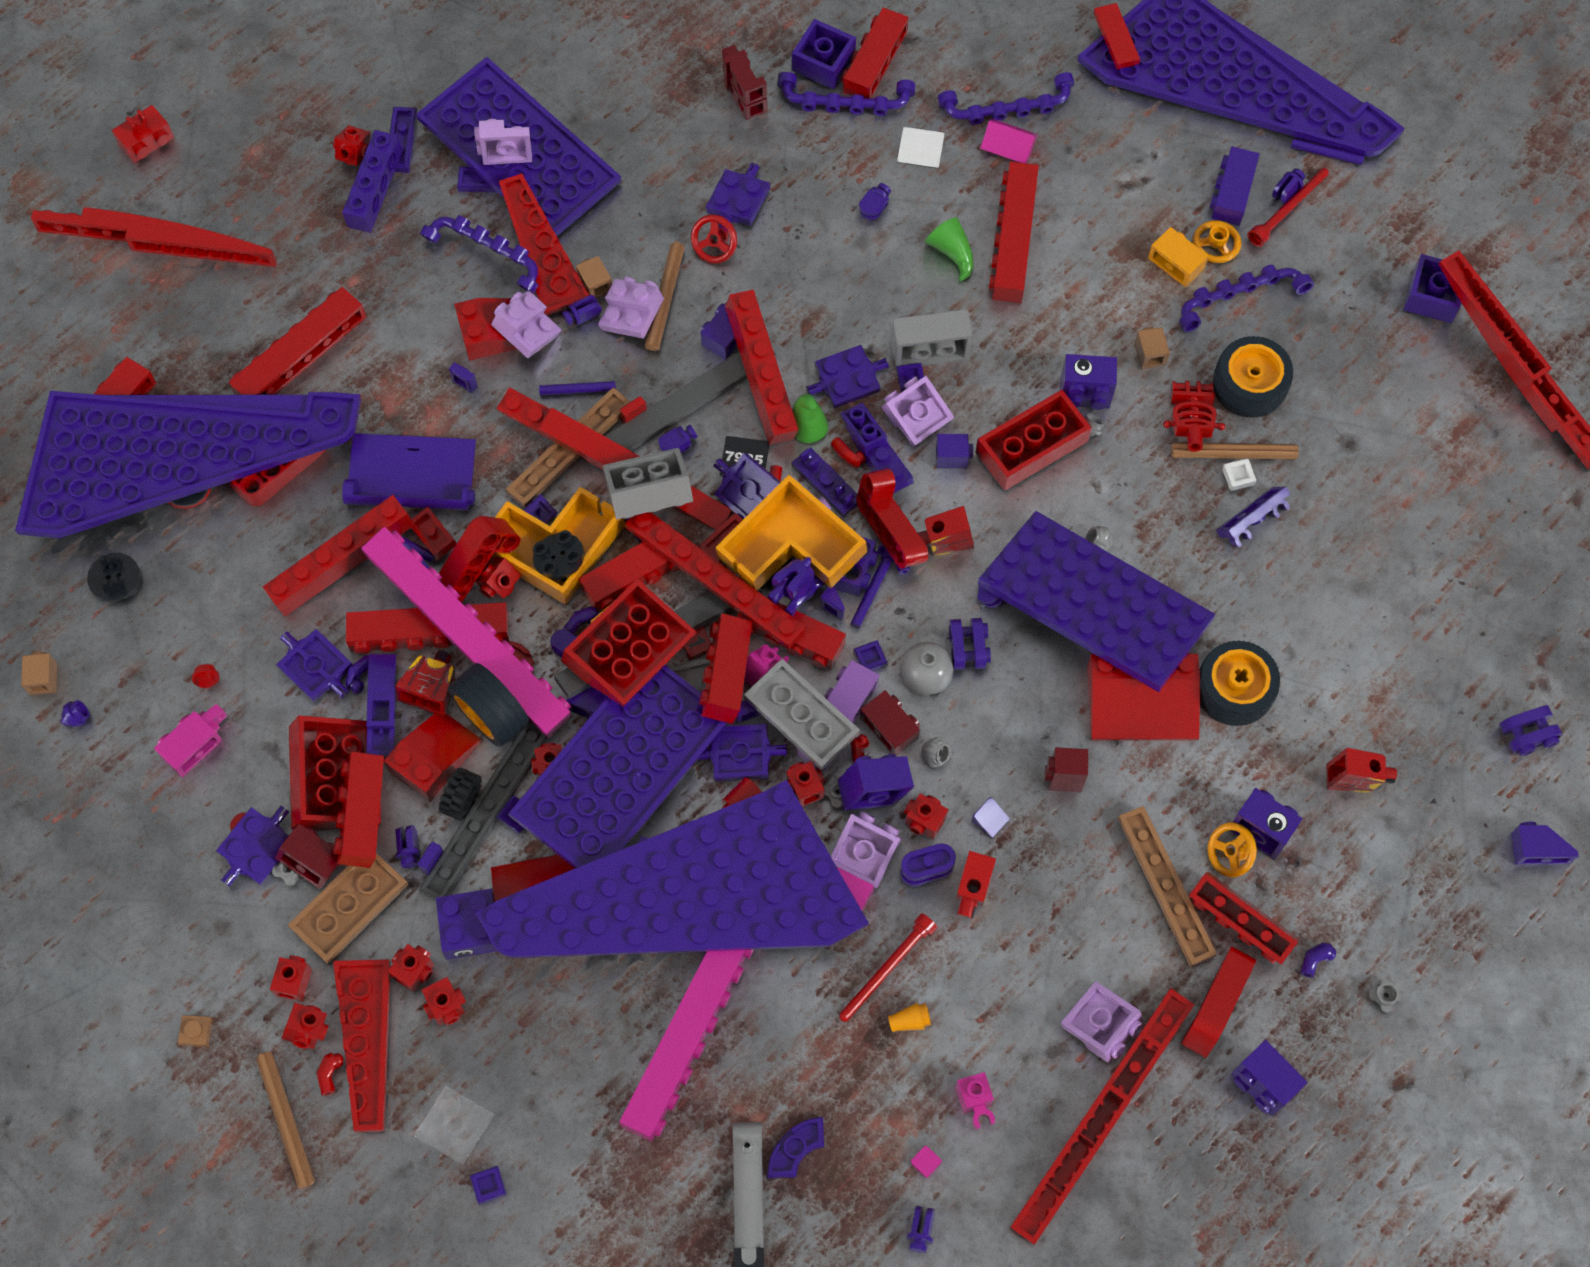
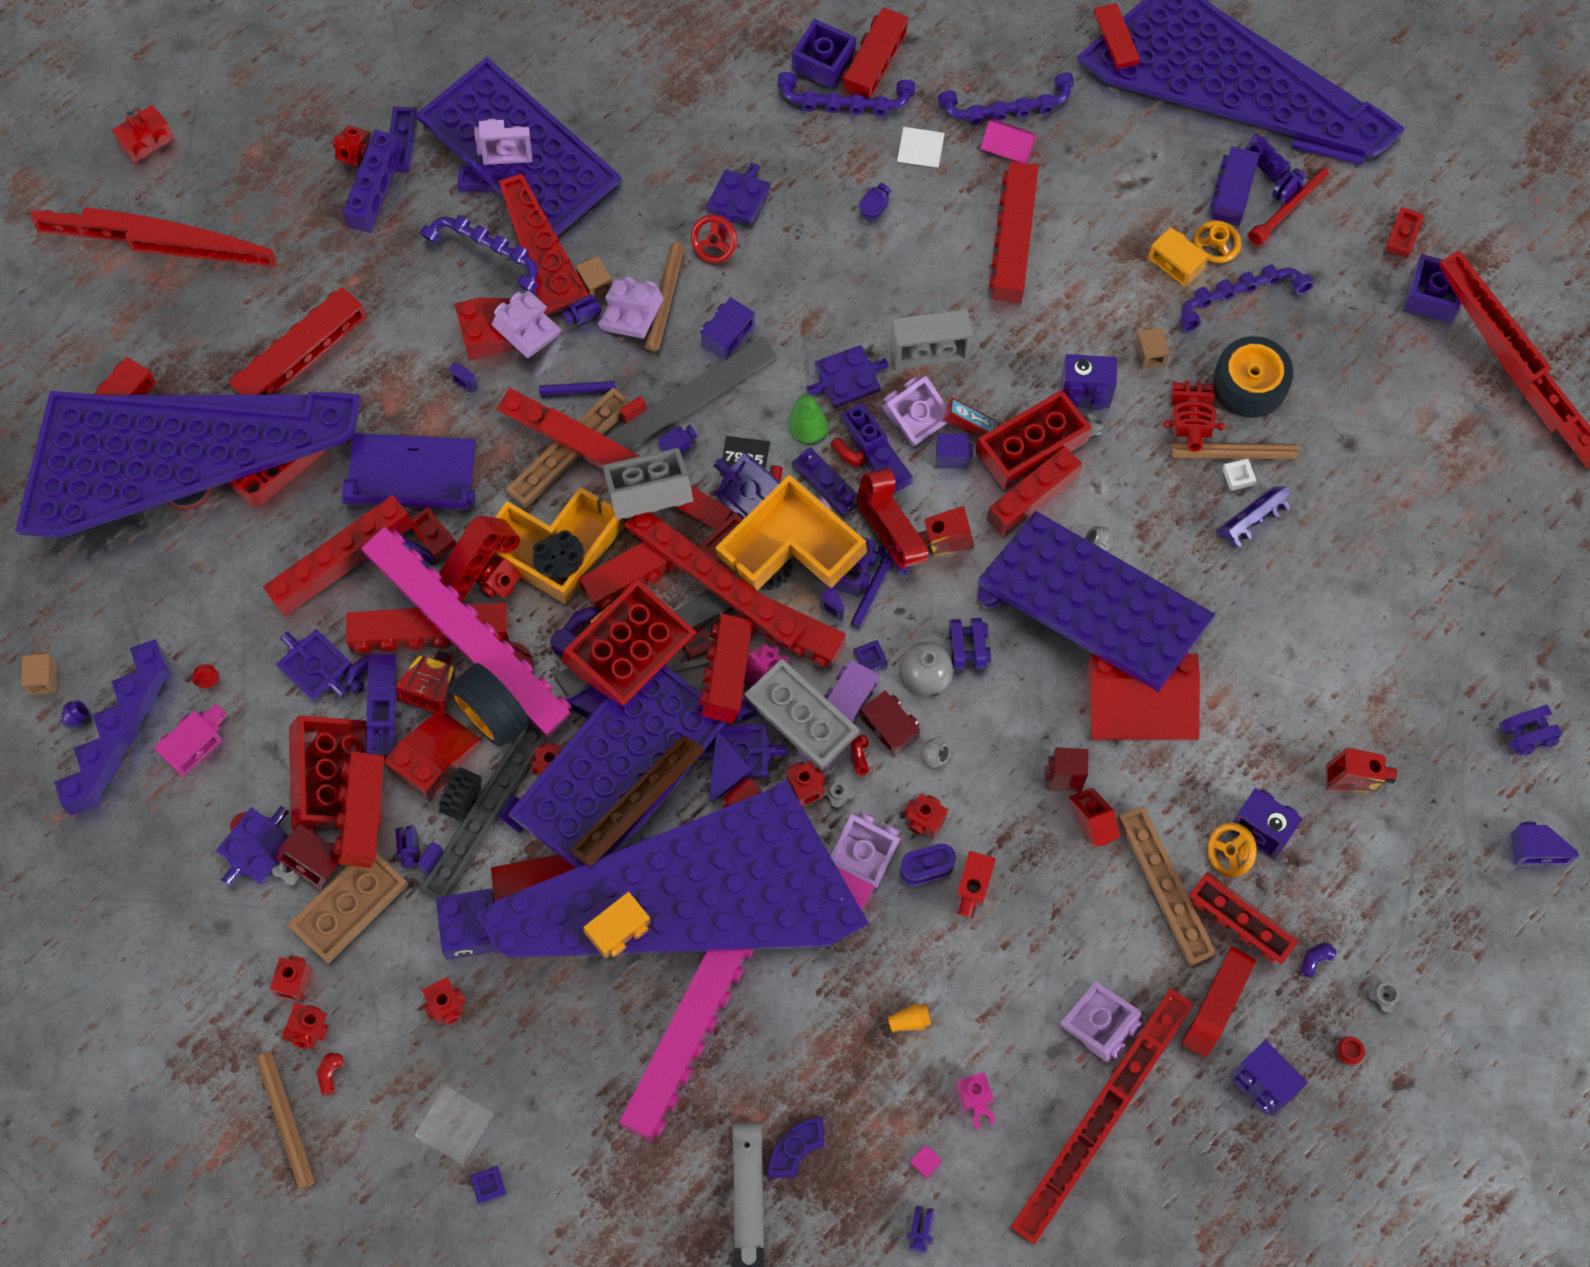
black plate [87,553,141,602] -> none
medium nougat plate [178,1015,213,1047] -> none
red wing [333,959,391,1132] -> none
red brick [387,944,434,993] -> none
dark purple tile [523,494,558,524] -> none
dark red hips [722,45,768,120] -> none
red brick [725,289,798,446] -> none
dark purple animal [767,557,825,617] -> none
dark purple brick [837,754,914,811] -> none
red piece [839,913,938,1022] -> none
dark purple tile [896,363,924,392] -> none
bright green hat [924,217,974,282] -> none
slope [971,797,1010,839] -> none
wheel [1199,640,1280,726] -> none
none -> dark purple brick [54,639,172,816]
none -> reddish brown plate [569,735,704,867]
none -> light orange brick [583,892,650,959]
none -> dark purple tile [709,732,752,804]
none -> slope [943,397,996,438]
none -> red brick [987,446,1083,538]
none -> red slope [1068,788,1120,847]
none -> dark purple hinge [1245,133,1292,183]
none -> red plate [1336,1036,1365,1066]
none -> red plate [1385,206,1424,259]

